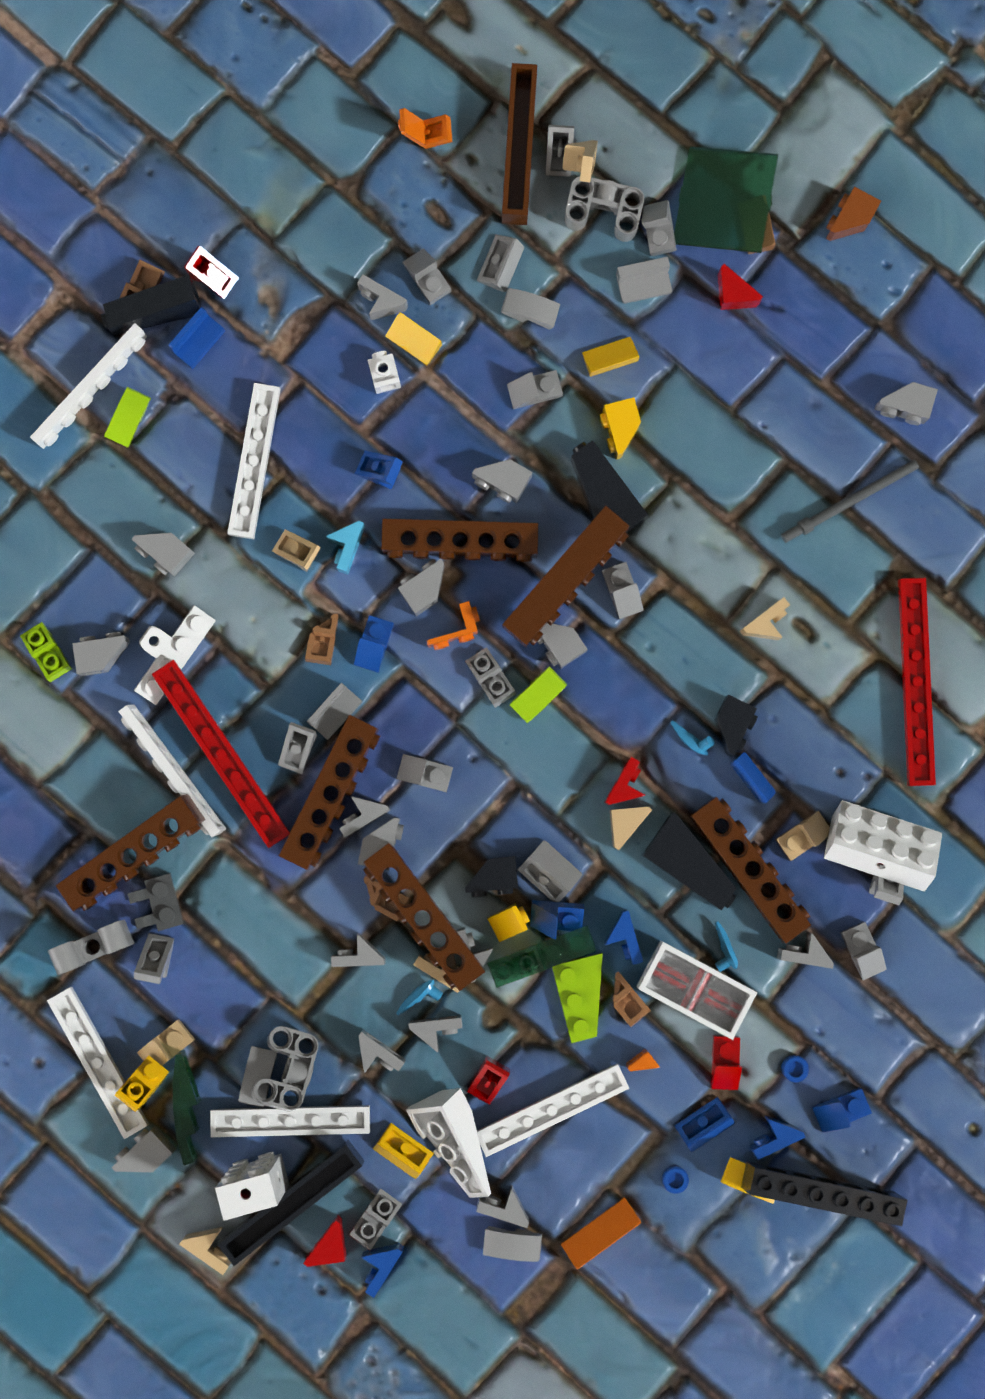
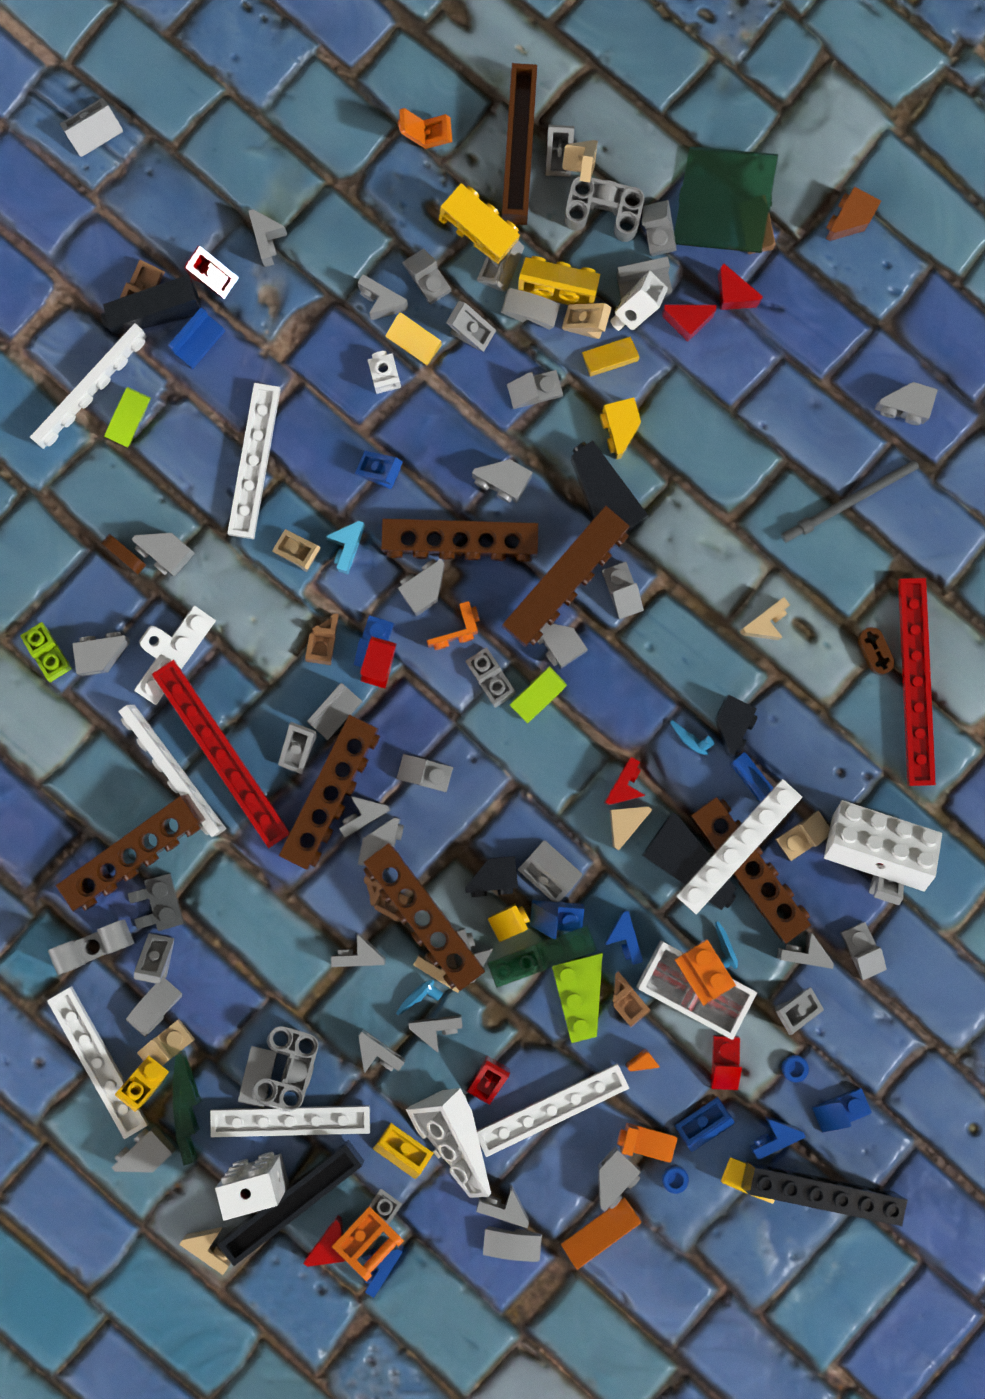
none -> panel [60,97,123,157]
none -> reddish brown beam [101,533,146,575]
none -> light grey slope [126,977,182,1037]
none -> light grey slope [249,209,287,267]
none -> orange plate [332,1206,404,1282]
none -> red slope [360,636,397,689]
none -> yellow wedge [439,183,520,264]
none -> light grey slope [446,301,496,352]
none -> yellow slope [518,256,601,305]
none -> tan slope [562,303,611,339]
none -> light grey slope [598,1146,641,1212]
none -> white torso [610,271,668,331]
none -> orange bracket [617,1123,677,1163]
none -> red slope [662,305,716,342]
none -> orange plate [674,939,736,1006]
none -> white plate [676,779,802,915]
none -> light grey slope [775,987,824,1035]
none -> reddish brown beam [858,627,894,675]

